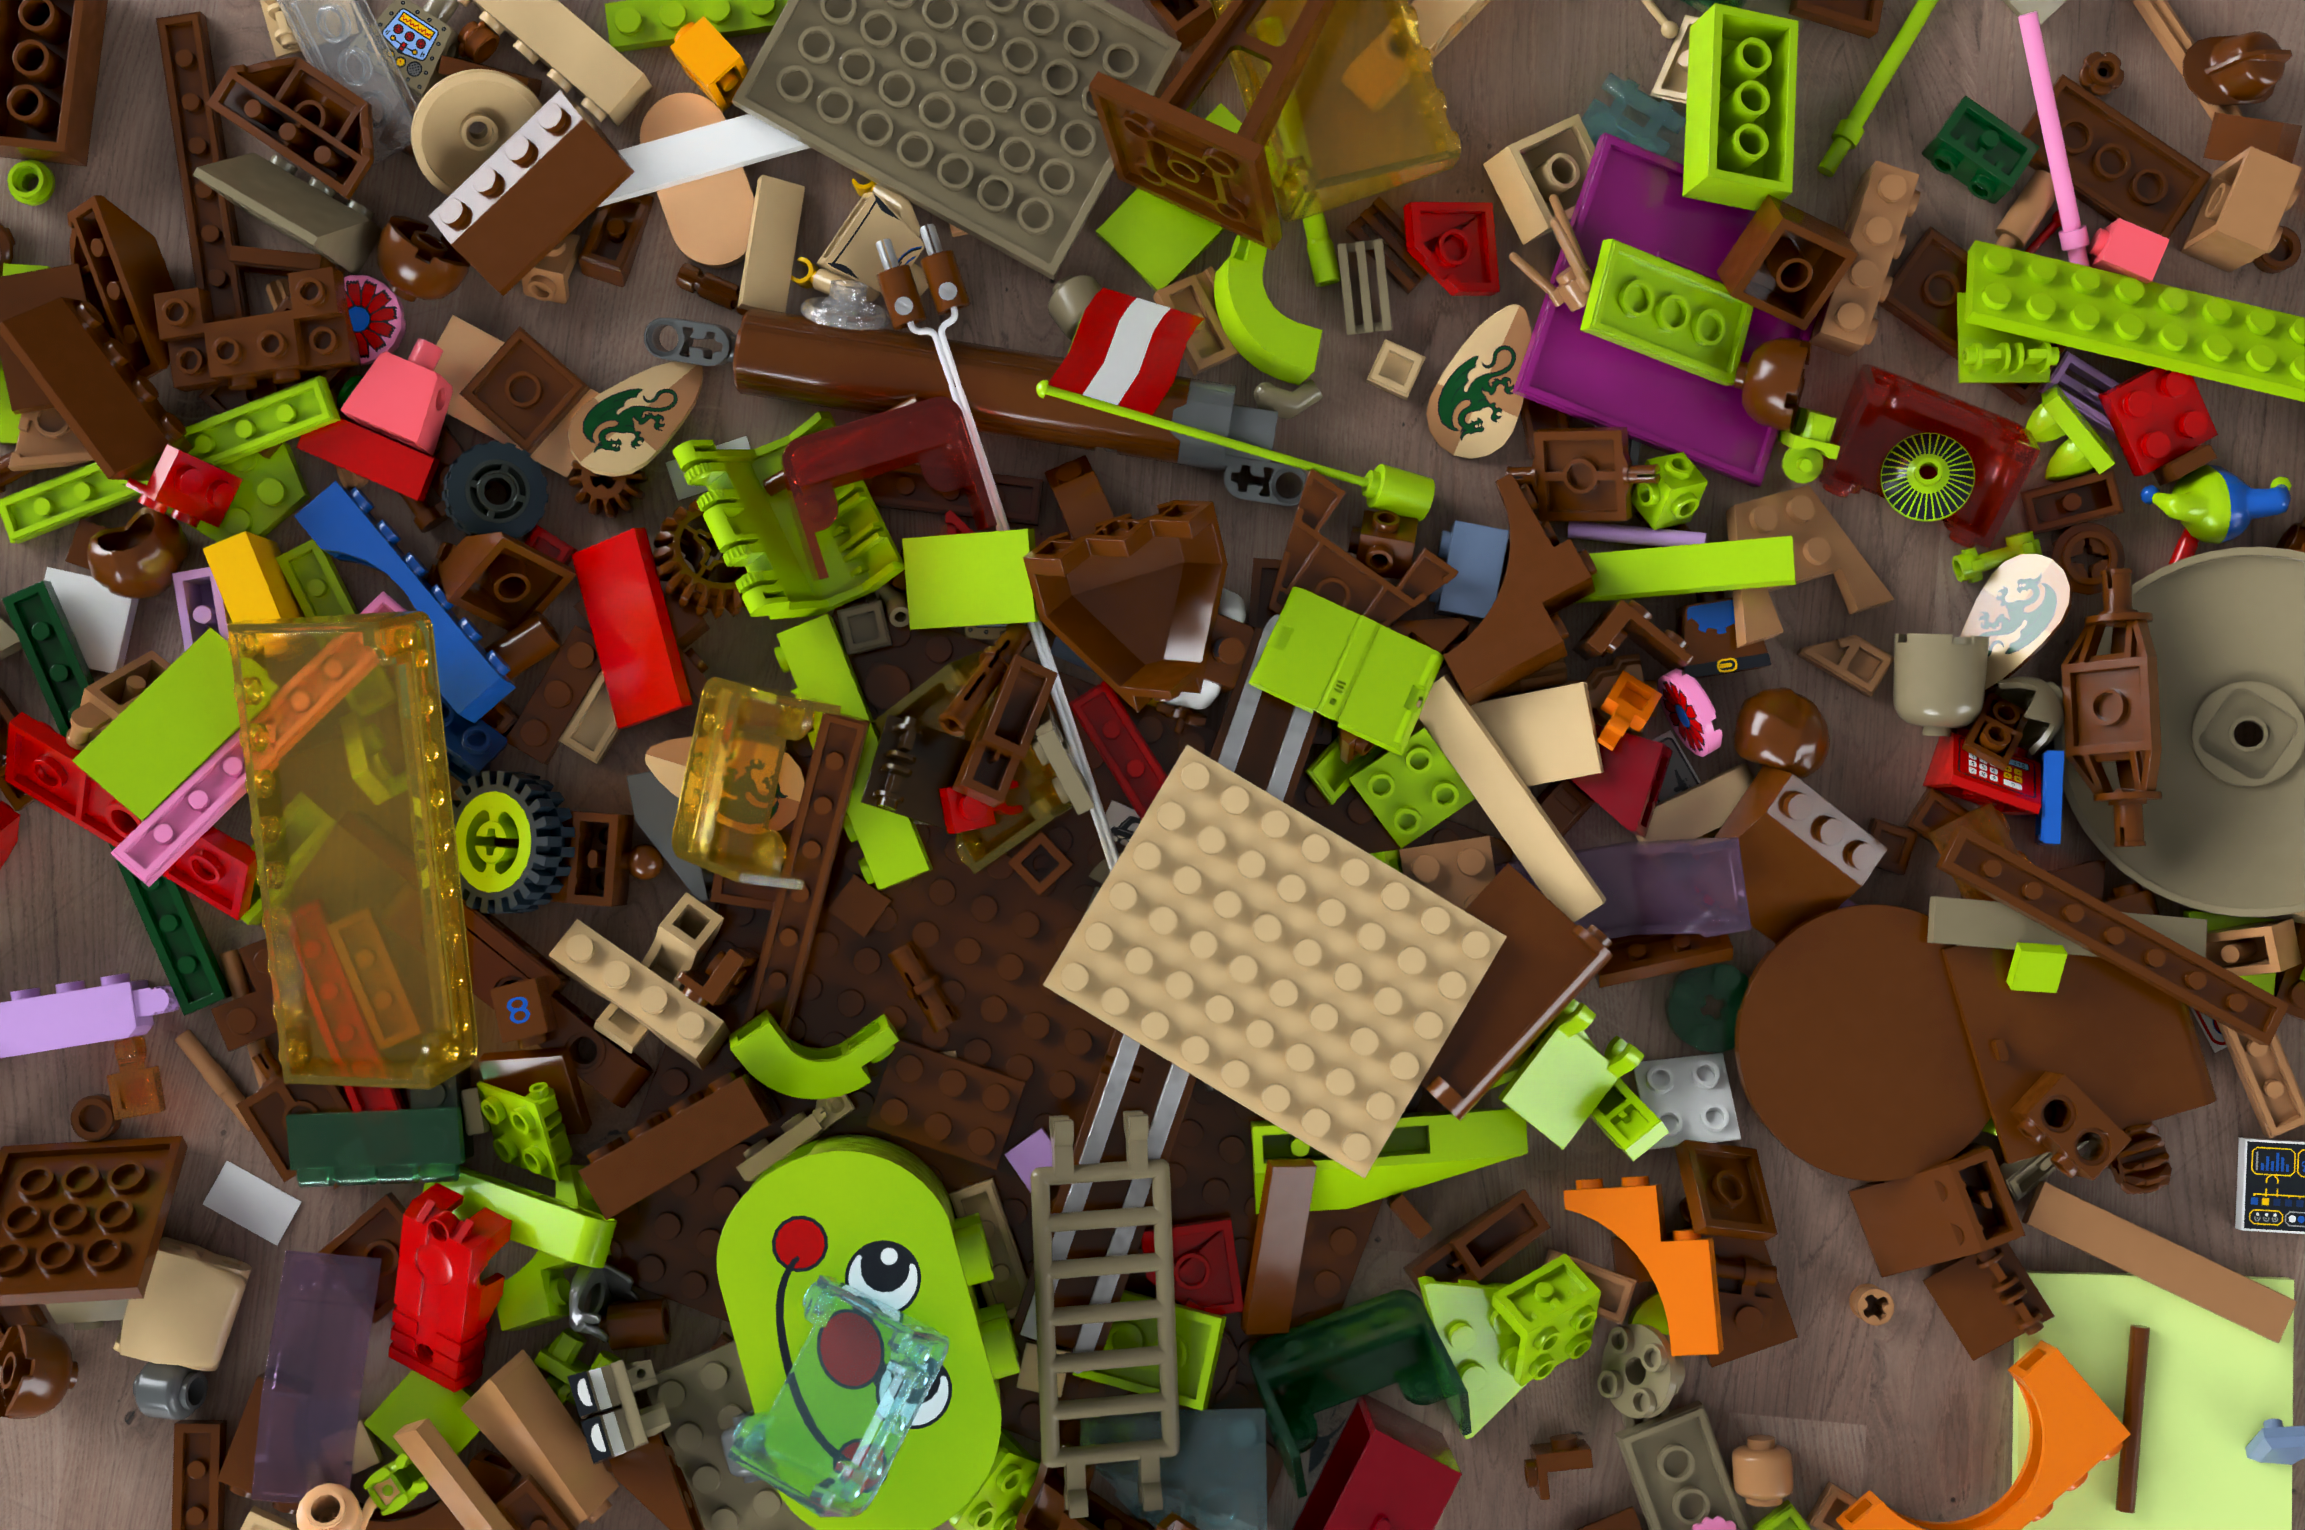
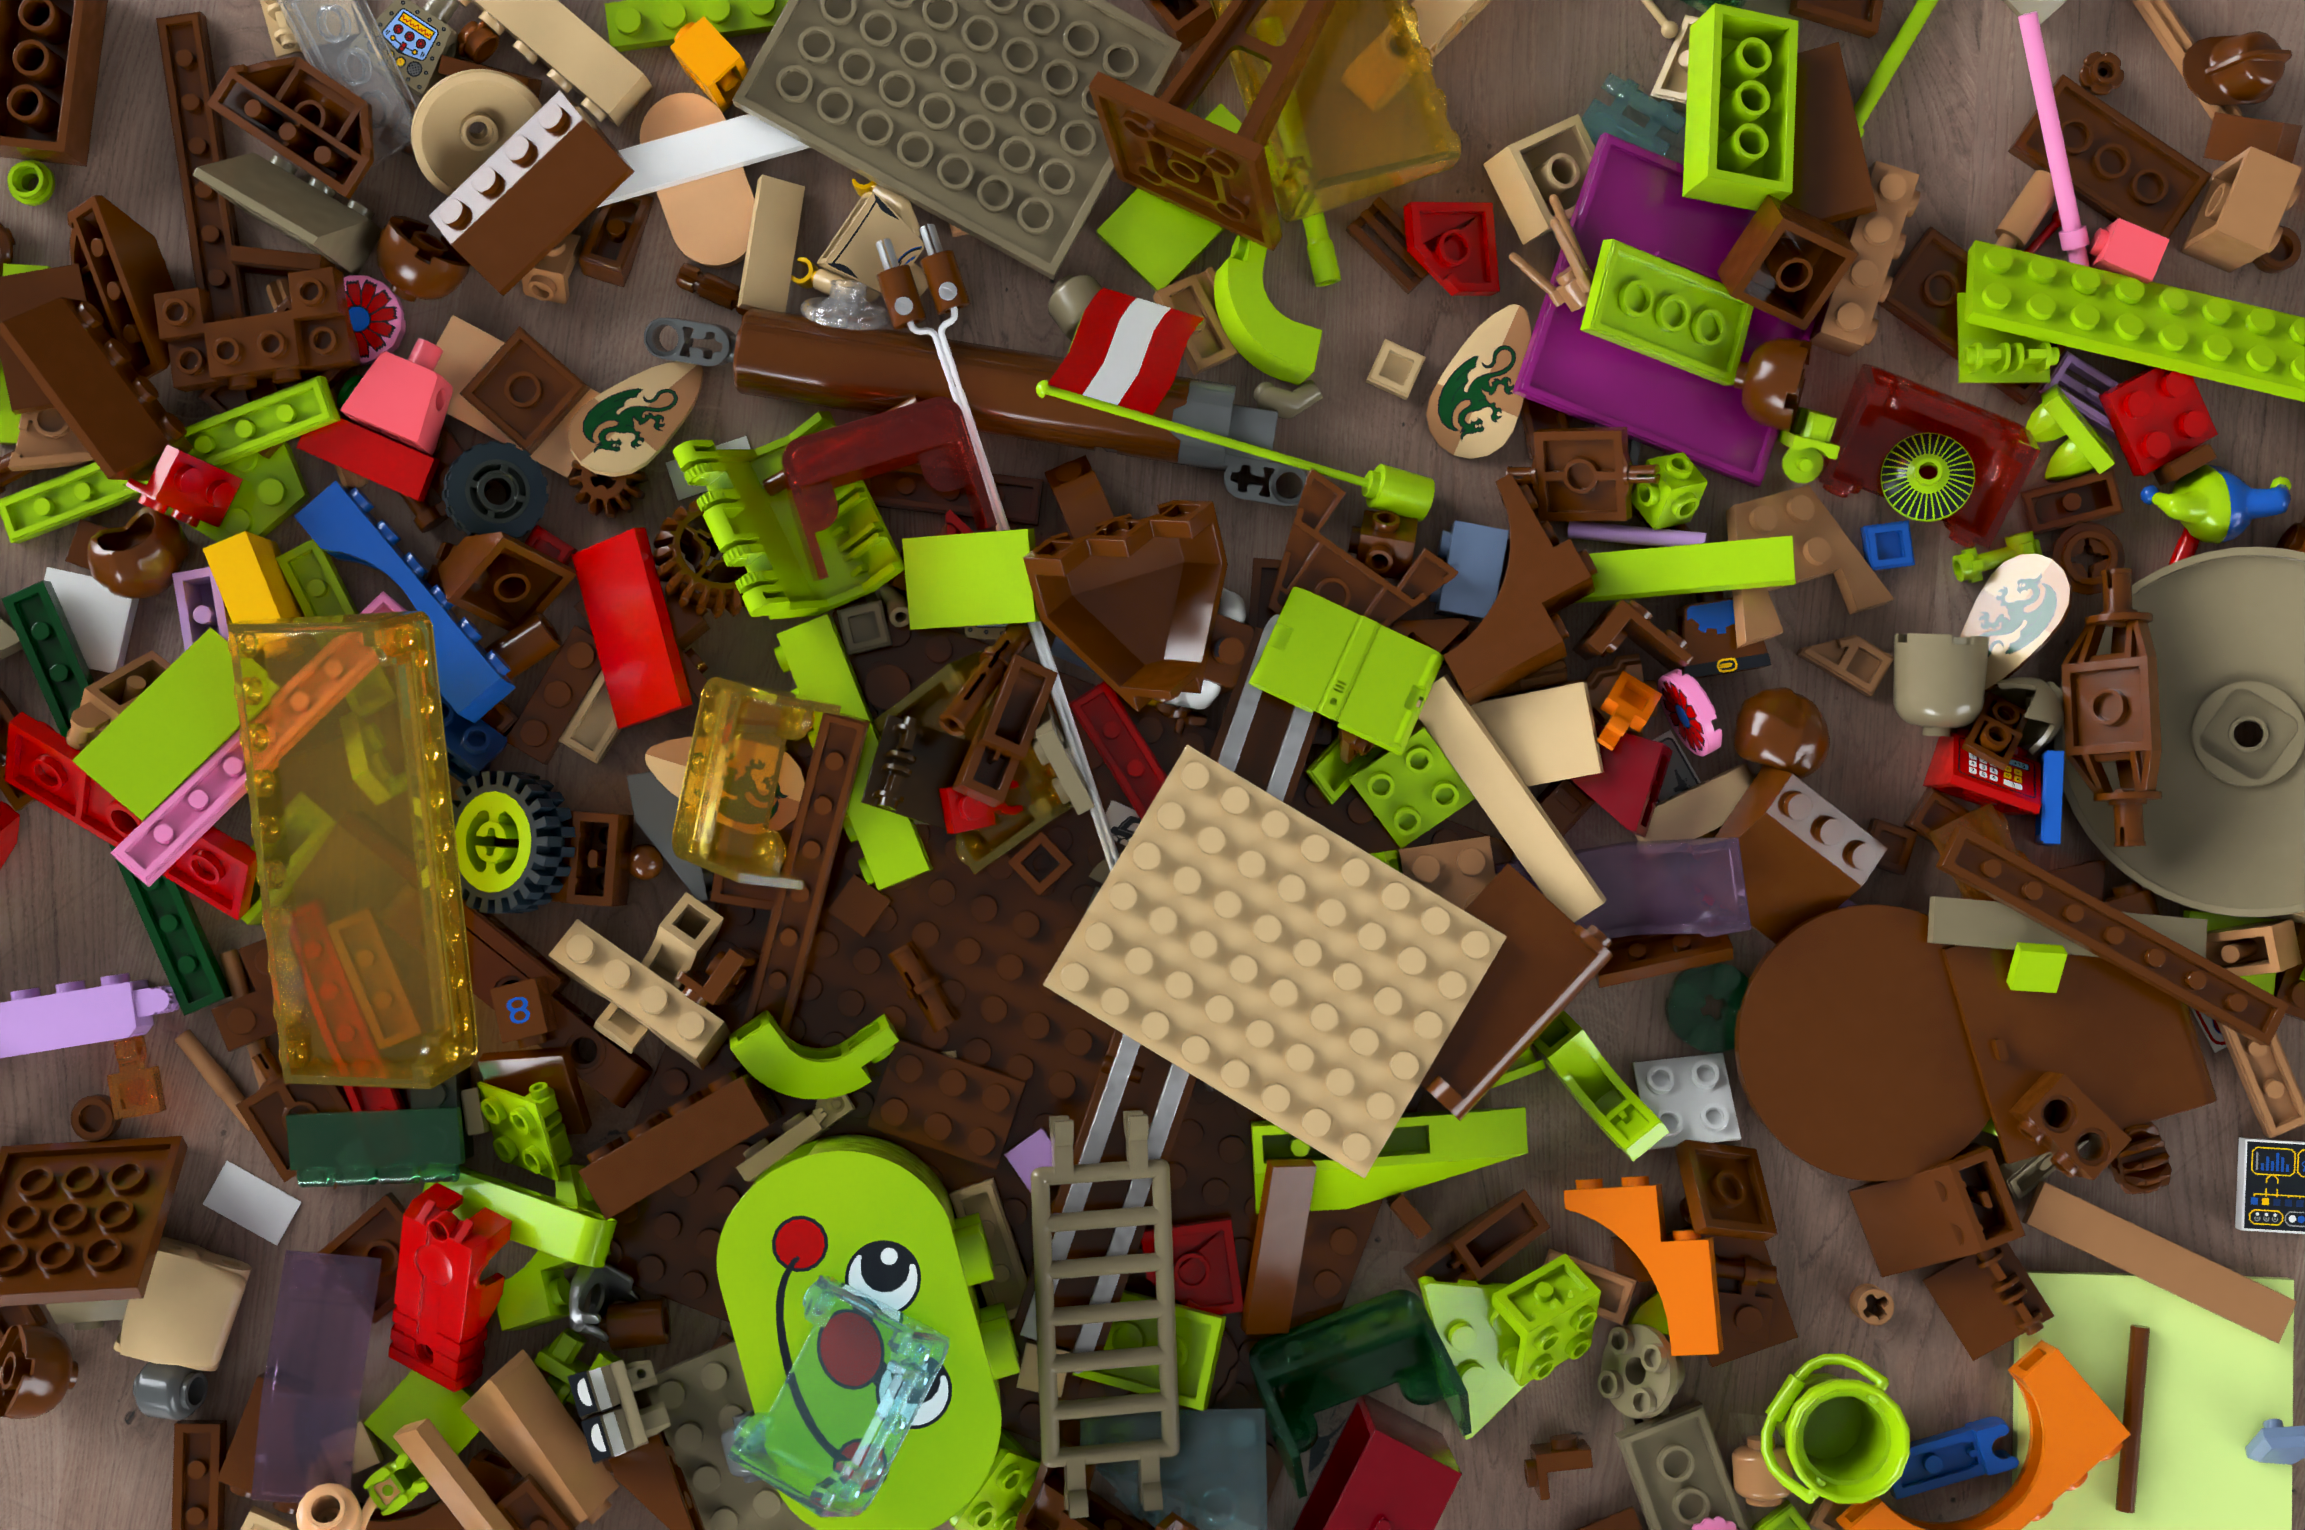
dark tan tile [1337,239,1393,335] -> none
lime flag [1498,999,1644,1150] -> none
dark green bracket [1922,95,2039,204] -> none
none -> lime piece [1761,1353,1910,1504]
none -> reddish brown tile [1782,42,1877,223]
none -> blue tile [1860,520,1915,571]
none -> blue plate [1890,1416,2019,1500]

